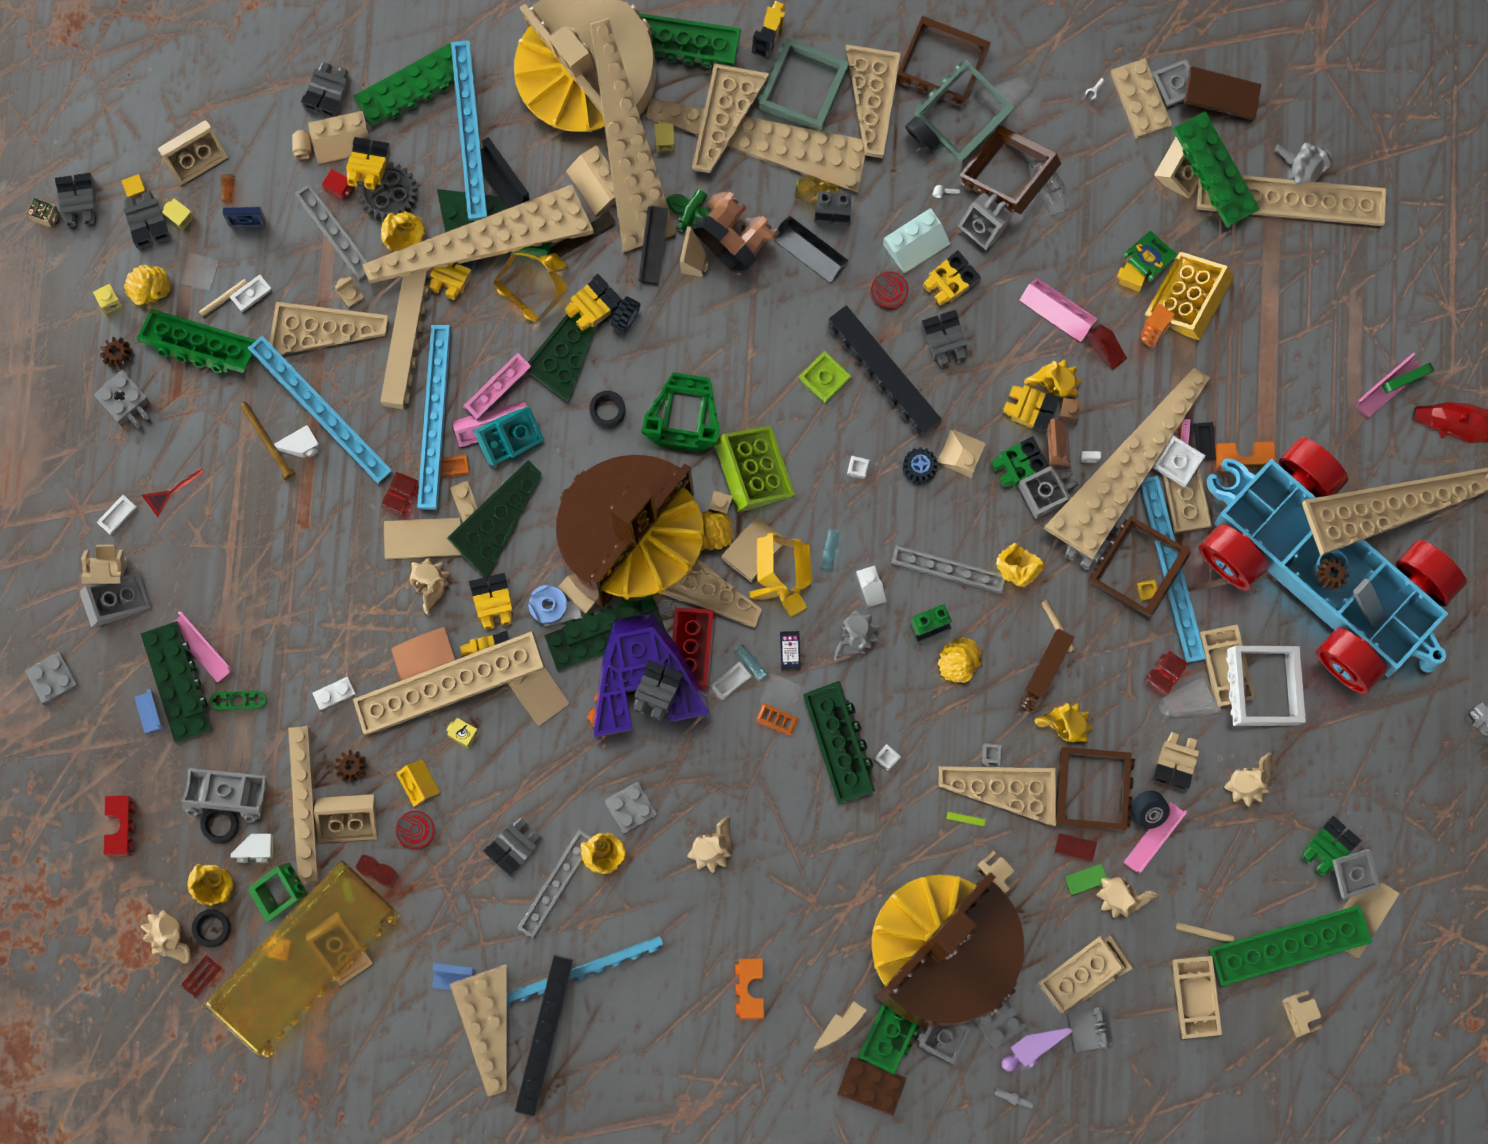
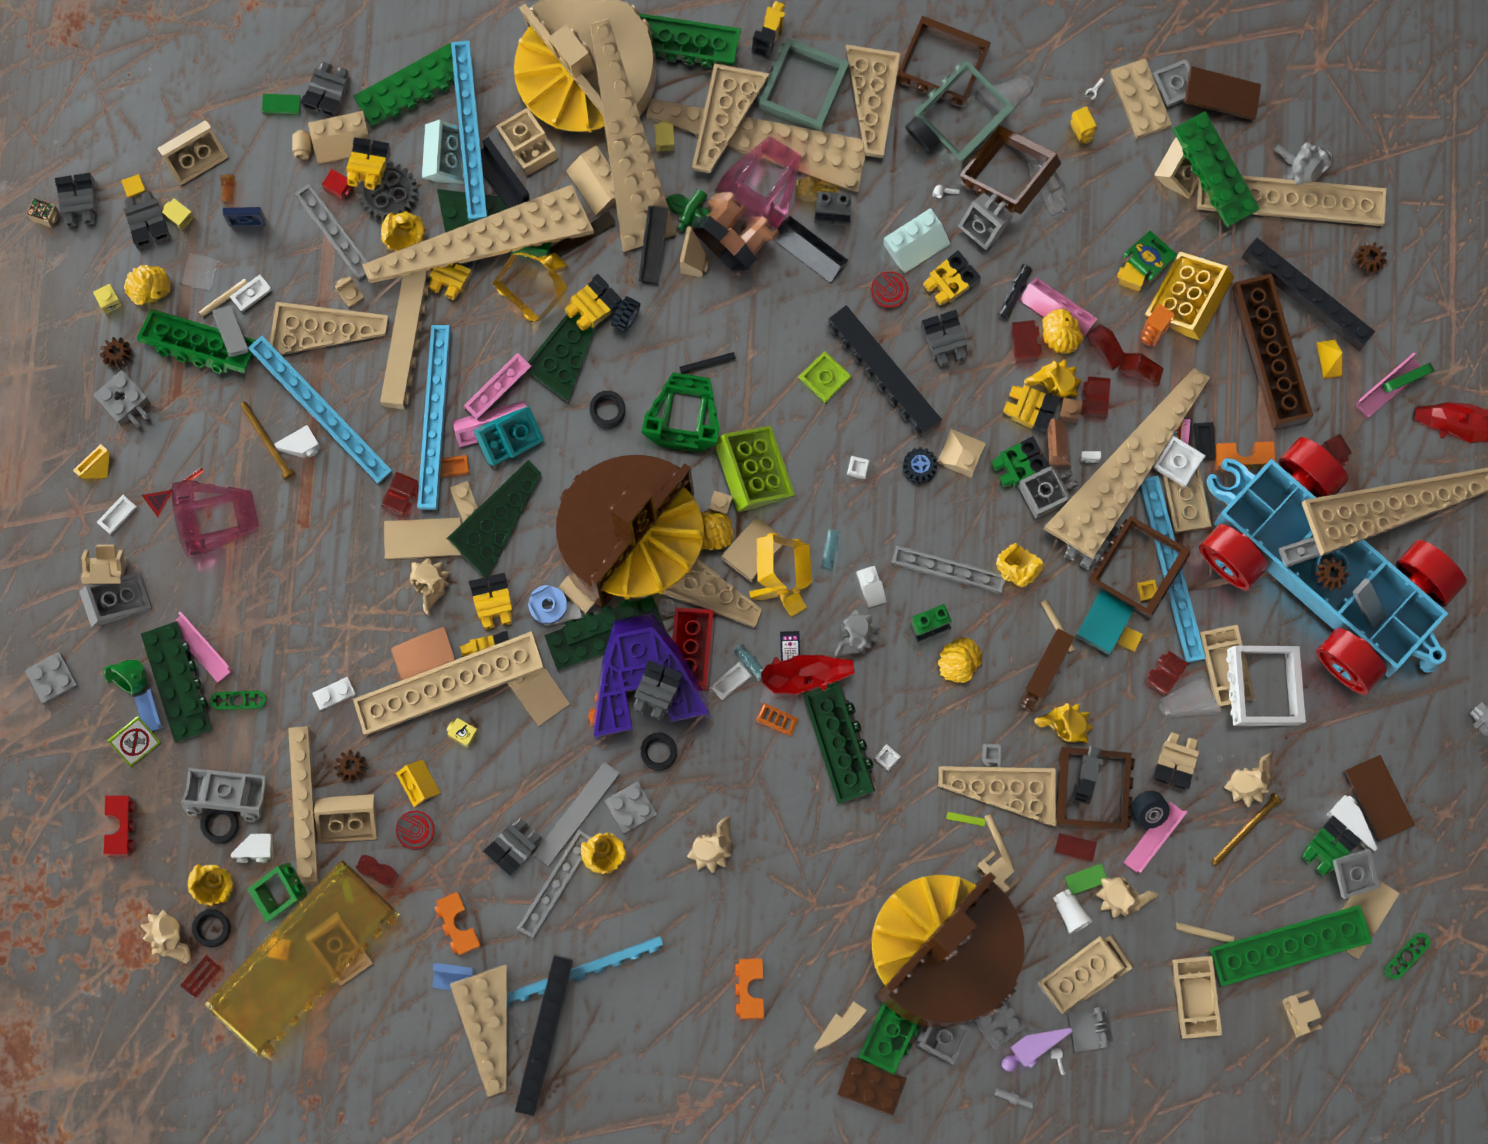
none -> yellow slope [73,444,110,479]
none -> green helmet [103,660,147,695]
none -> piece [107,716,161,767]
none -> clear pink windscreen [172,480,259,557]
none -> light grey tile [212,306,248,357]
none -> green tile [262,94,301,115]
none -> light aqua slope [422,120,465,184]
none -> orange arch [435,892,482,957]
none -> tan slope [496,108,558,176]
none -> light grey tile [533,762,620,867]
none -> black tyre [641,733,677,771]
none -> black bar [679,352,736,374]
none -> clear pink windscreen [715,136,802,229]
none -> red piece [761,655,855,695]
none -> tan bar [985,814,1015,869]
none -> black pin [998,264,1033,319]
none -> clear red brick [1011,320,1042,364]
none -> yellow hair [1042,309,1084,354]
none -> white hand [1050,1048,1066,1075]
none -> white plant [1053,889,1093,935]
none -> yellow brick [1069,106,1098,144]
none -> hips [1071,746,1103,804]
none -> teal slope [1075,589,1134,655]
none -> clear red brick [1081,376,1111,418]
none -> yellow tile [1117,626,1143,652]
none -> clear red slope [1119,353,1164,386]
none -> pearl gold bar [1212,793,1283,866]
none -> reddish brown brick [1232,274,1313,430]
none -> black brick [1242,238,1375,352]
none -> light grey tile [1278,537,1340,568]
none -> yellow slope [1316,340,1342,379]
none -> clear red brick [1322,434,1352,467]
none -> white slope [1327,795,1377,853]
none -> reddish brown tile [1344,755,1415,842]
none -> reddish brown gear [1354,242,1387,274]
none -> green beam [1385,933,1430,980]

